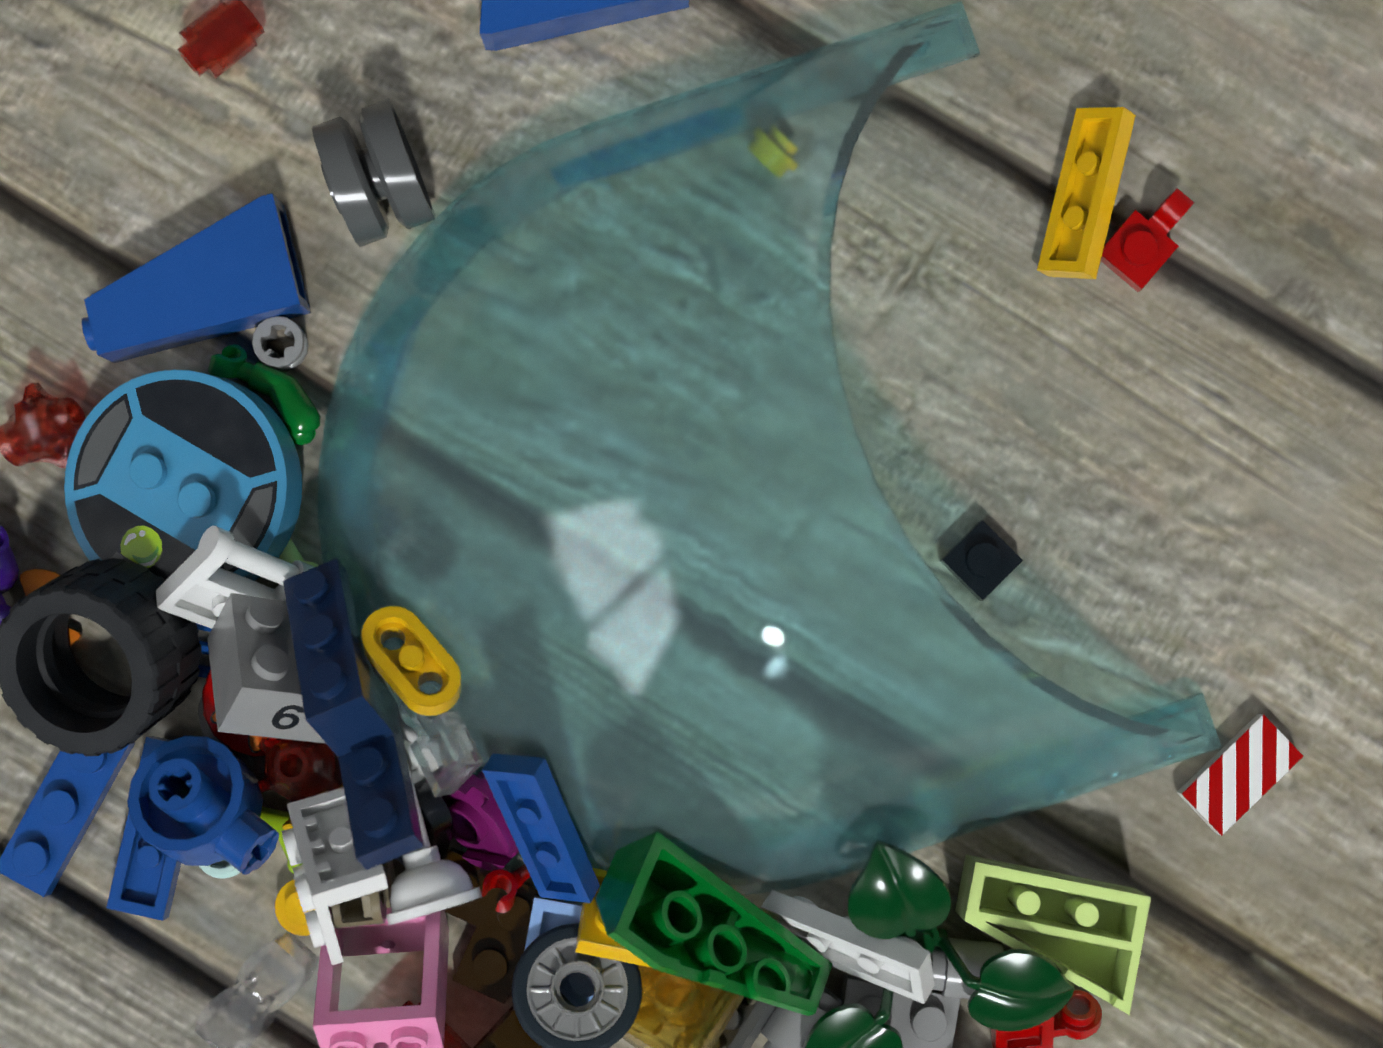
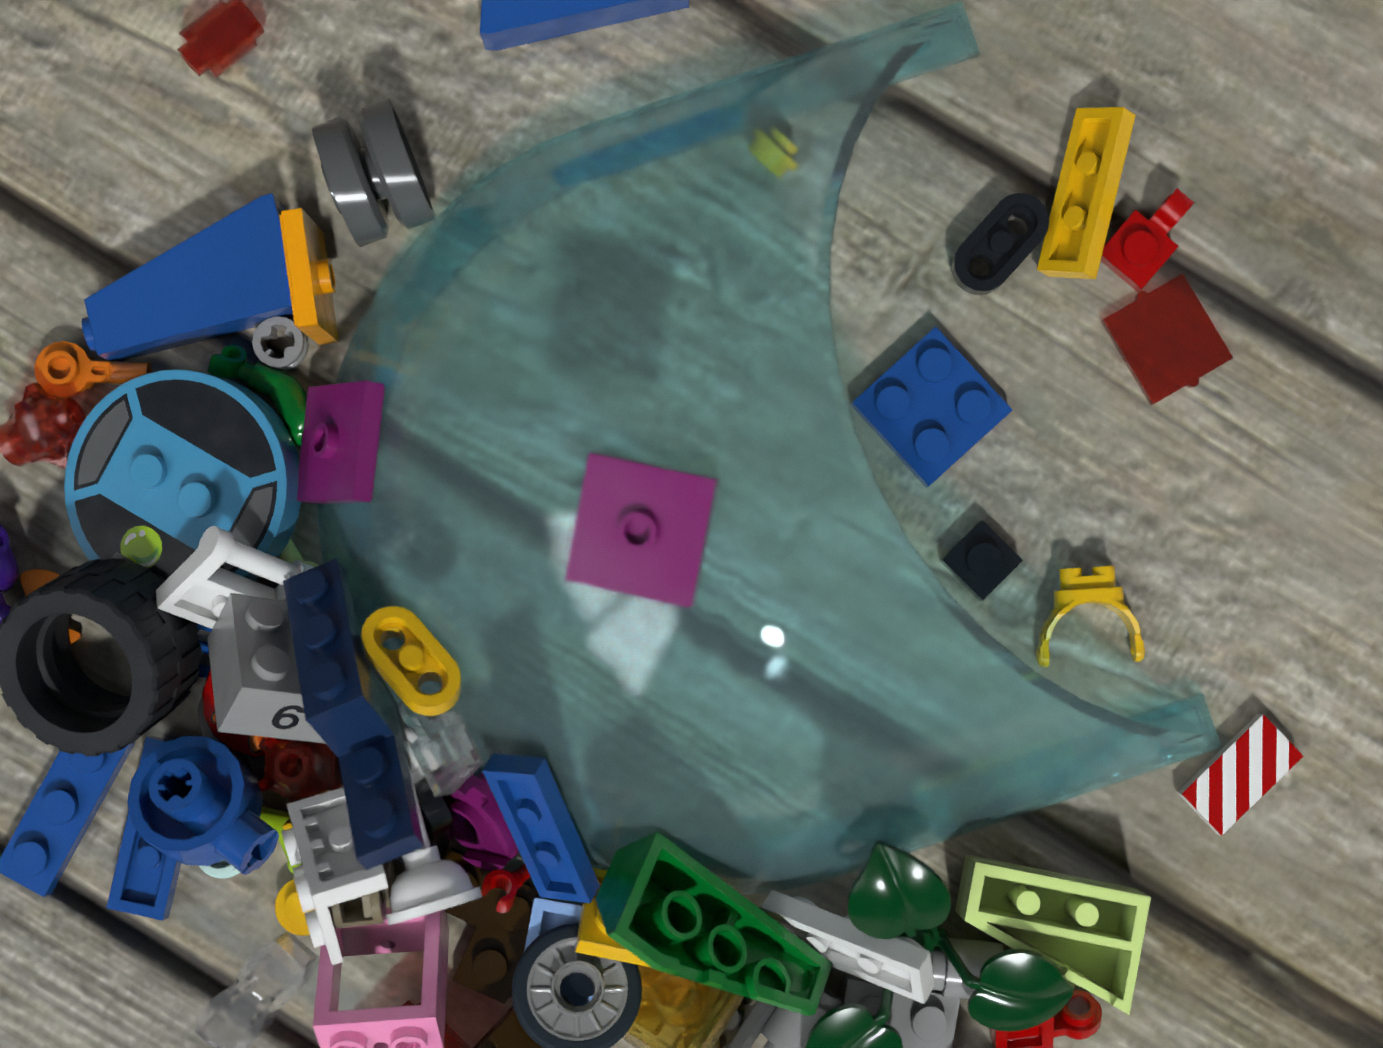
none -> orange plate [34,341,153,398]
none -> light orange plate [279,208,339,345]
none -> magenta plate [297,380,385,504]
none -> magenta plate [565,451,720,608]
none -> blue plate [850,326,1013,488]
none -> black plate [951,193,1049,295]
none -> yellow helmet [1036,566,1145,668]
none -> clear red piece [1101,273,1233,405]

